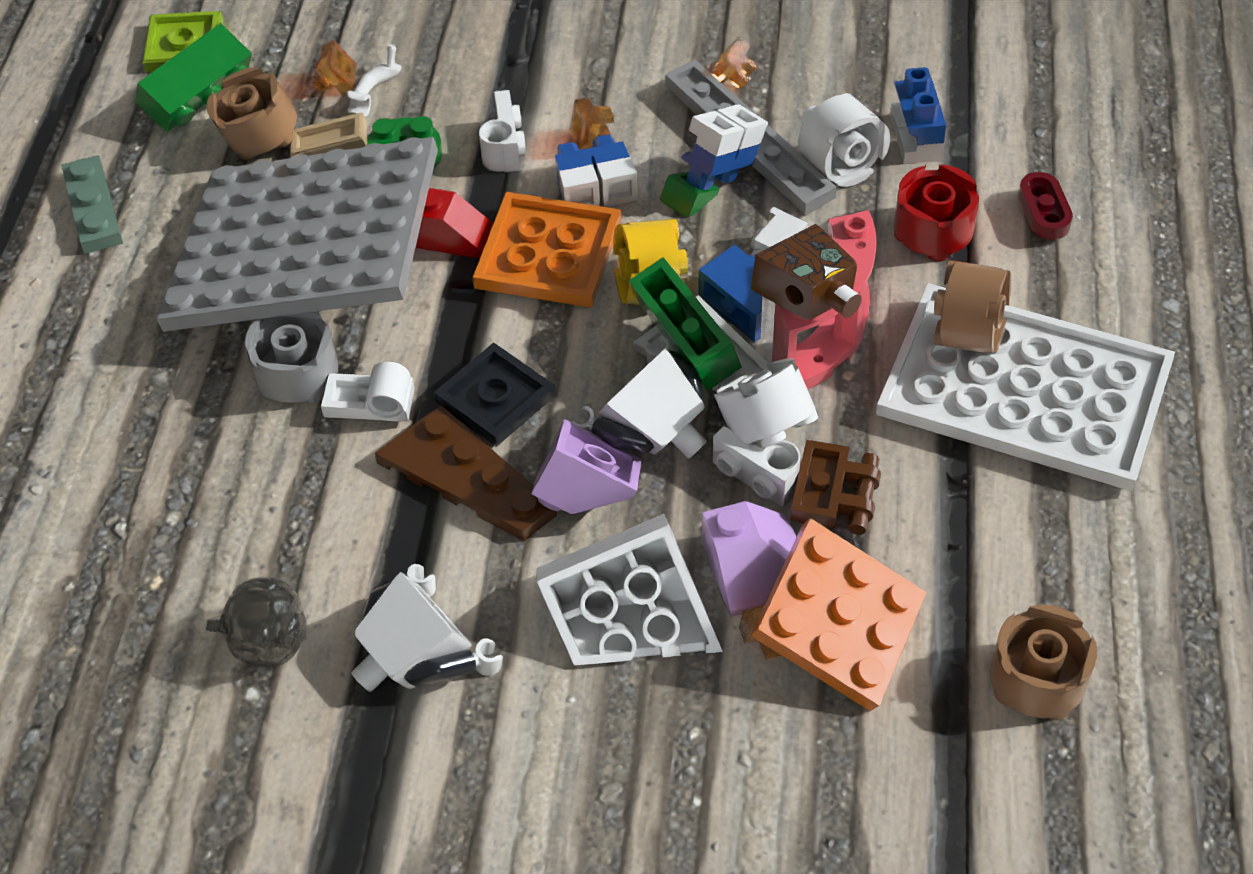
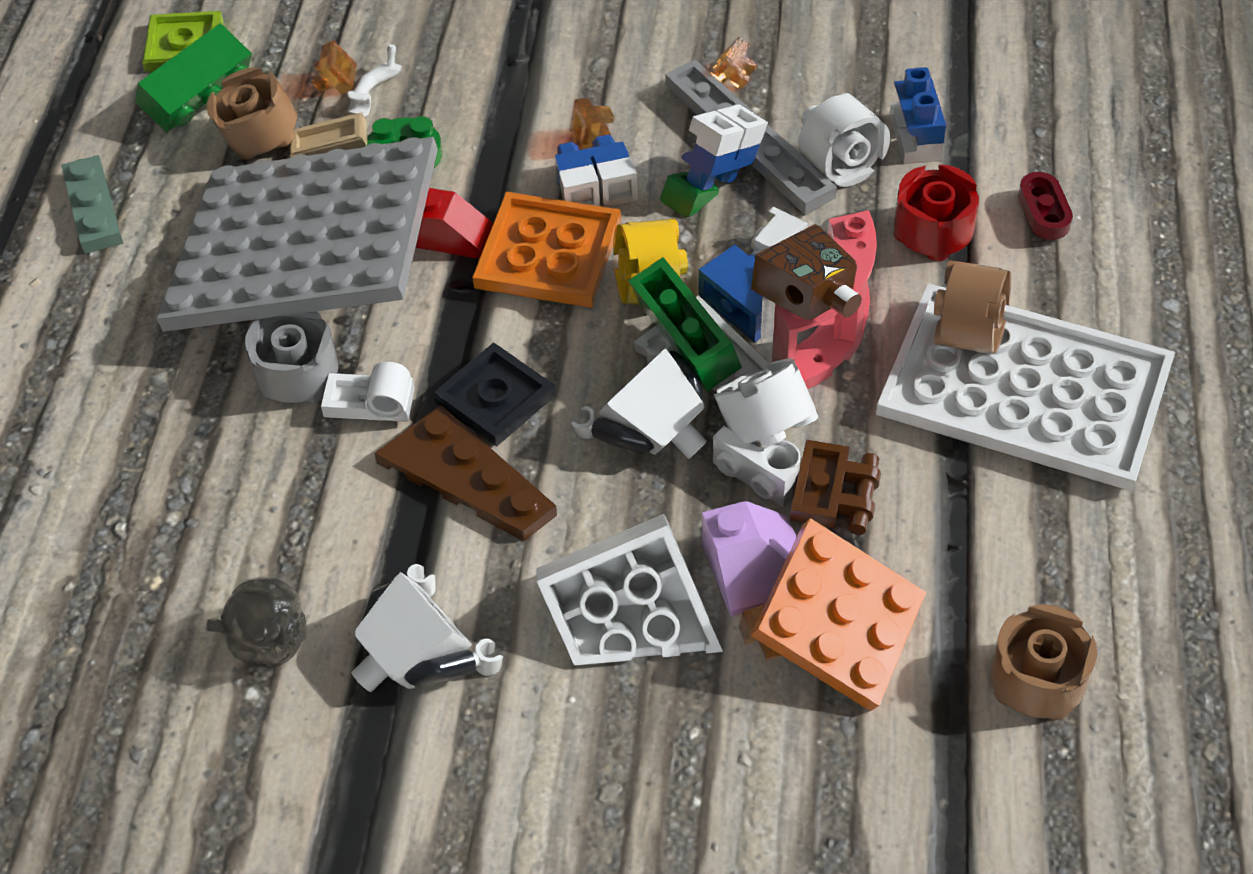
white plate [479,90,526,172] -> none
lavender slope [531,419,642,514] -> none

